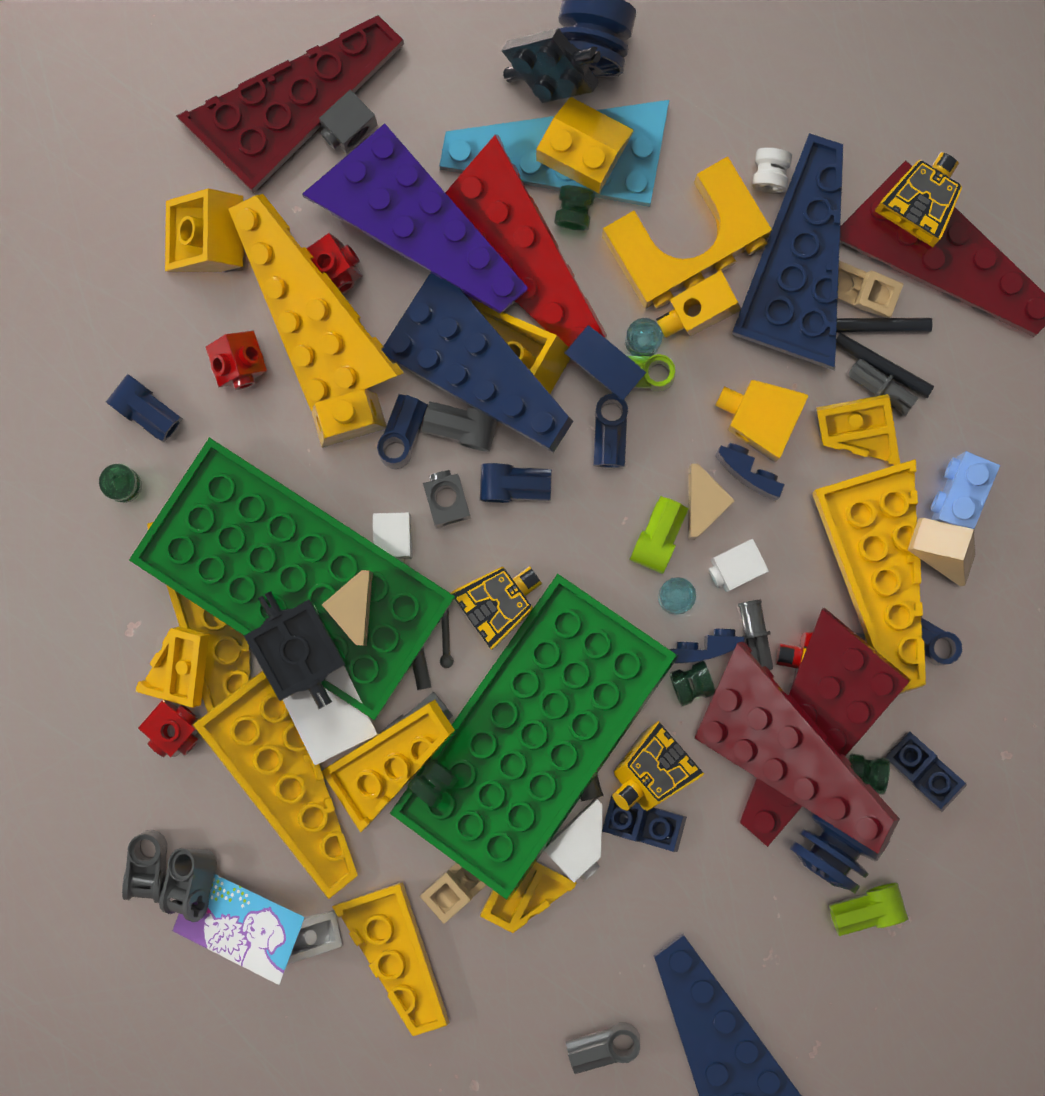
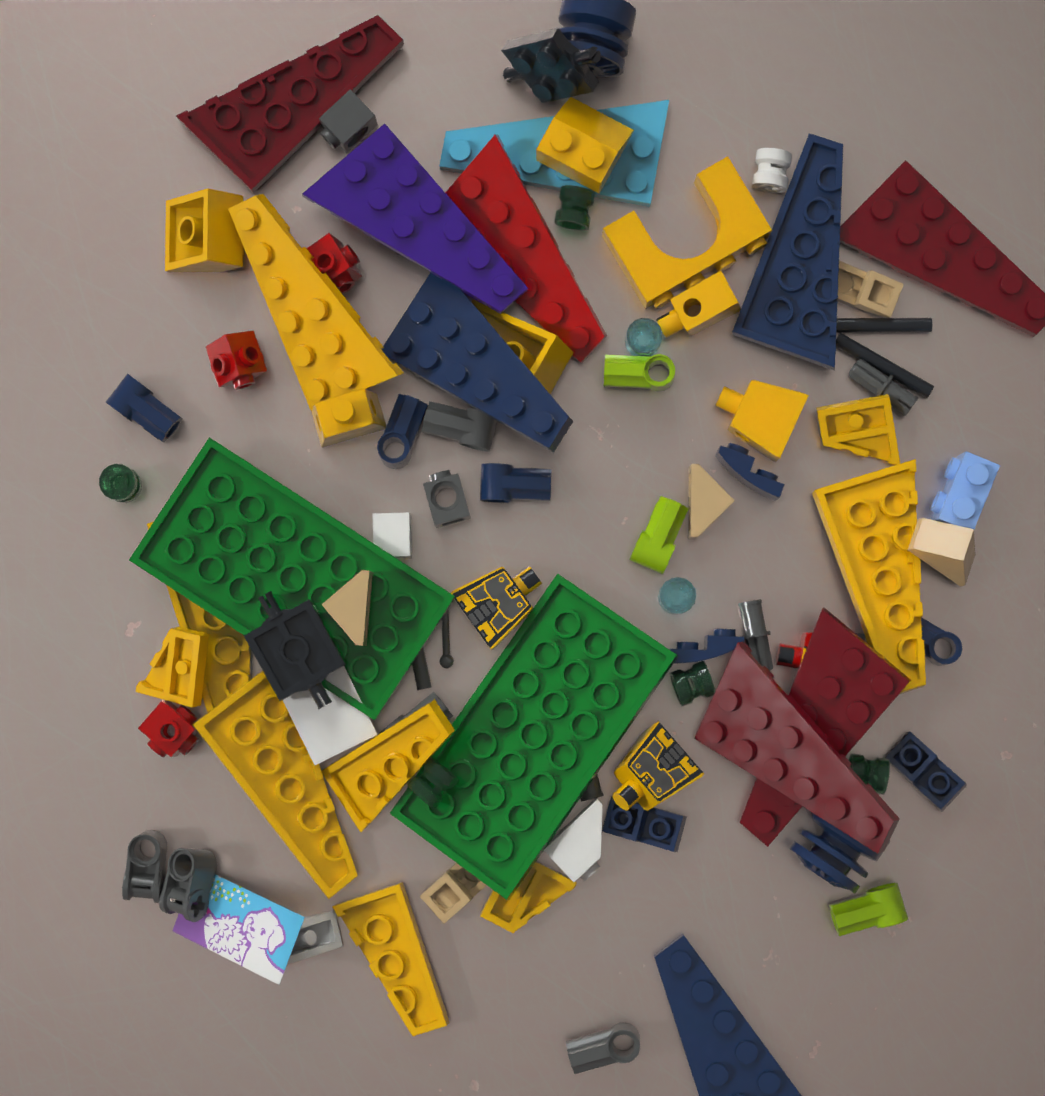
dark blue slope [564,325,647,401] -> none
dark blue piece [593,393,628,468] -> none
white brick [709,539,769,592] -> none
torso [875,152,962,247] -> none

